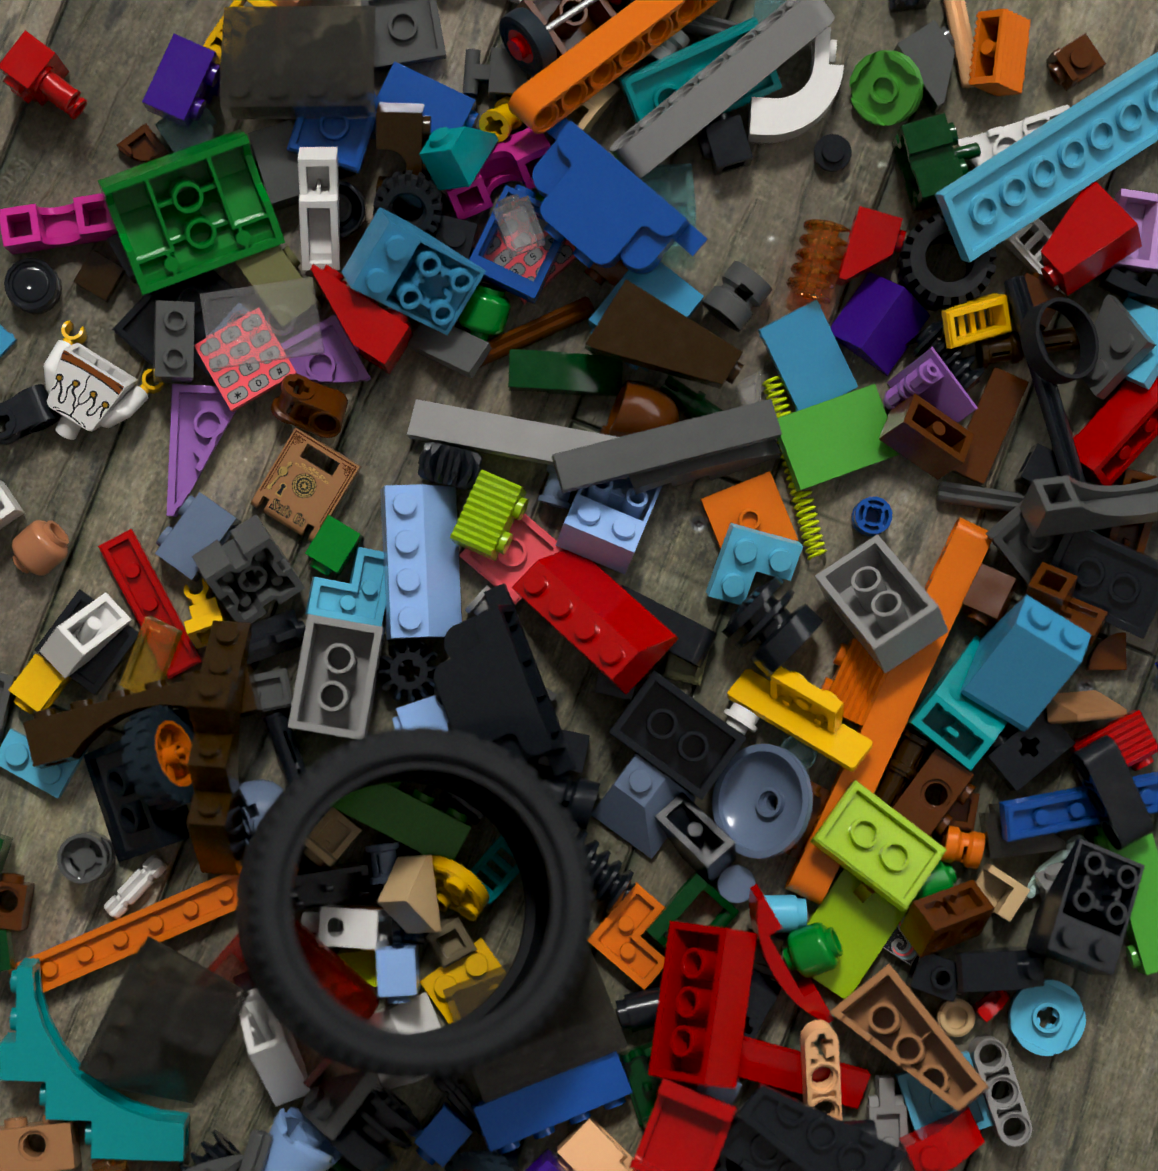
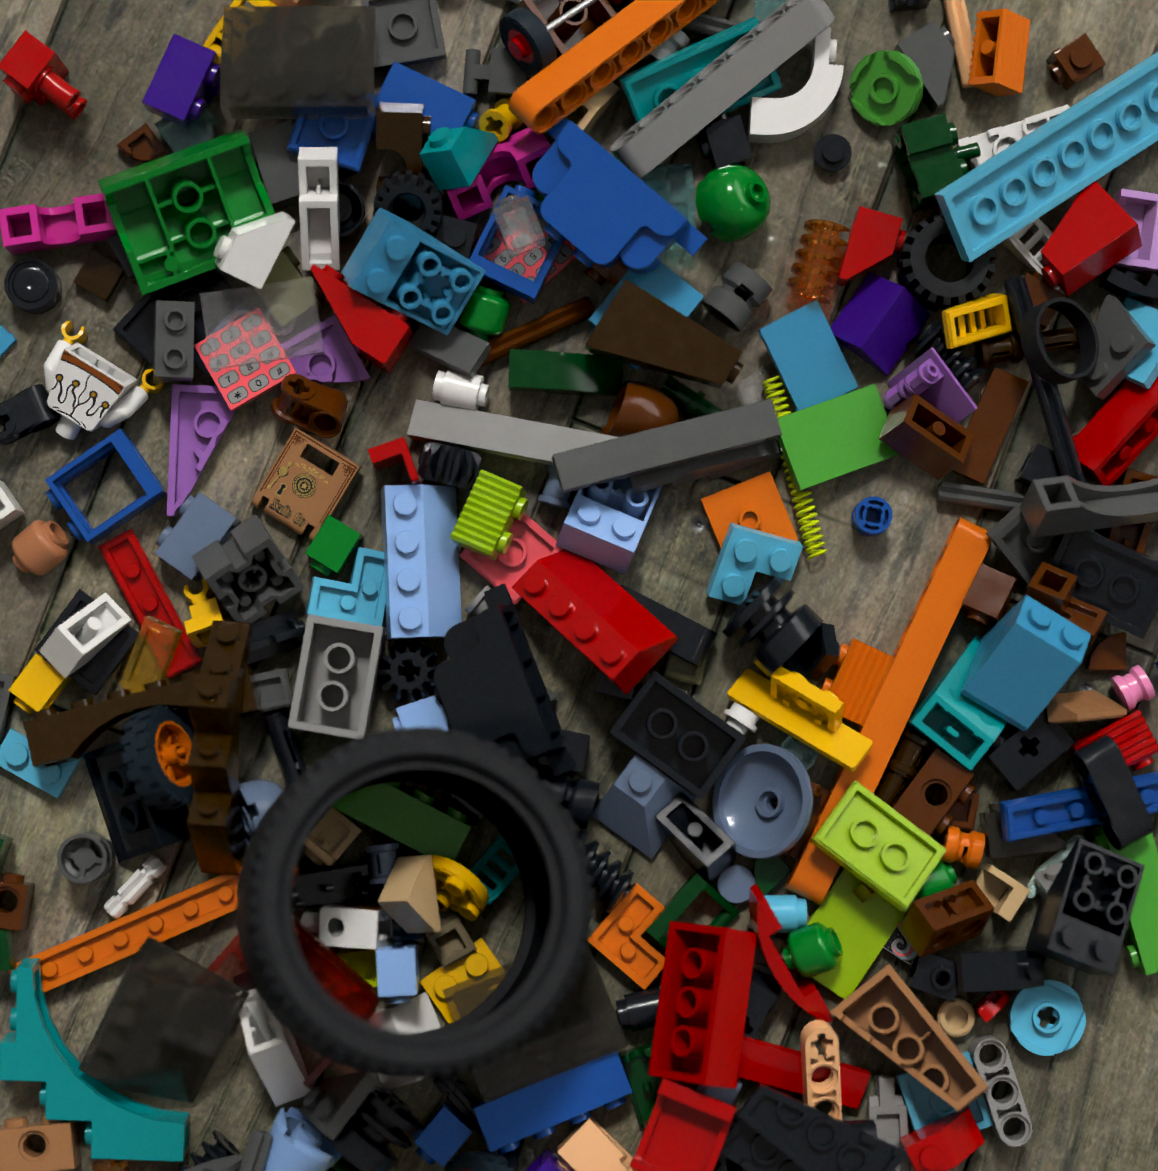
light grey brick [815,534,948,674] -> none
none -> blue window [45,428,167,545]
none -> white slope [214,211,295,289]
none -> red panel [367,436,422,485]
none -> white brick [432,369,490,411]
none -> green cylinder [695,165,771,243]
none -> dark green tile [753,856,792,895]
none -> black bracket [783,623,840,681]
none -> bright pink wheel [1110,665,1156,712]

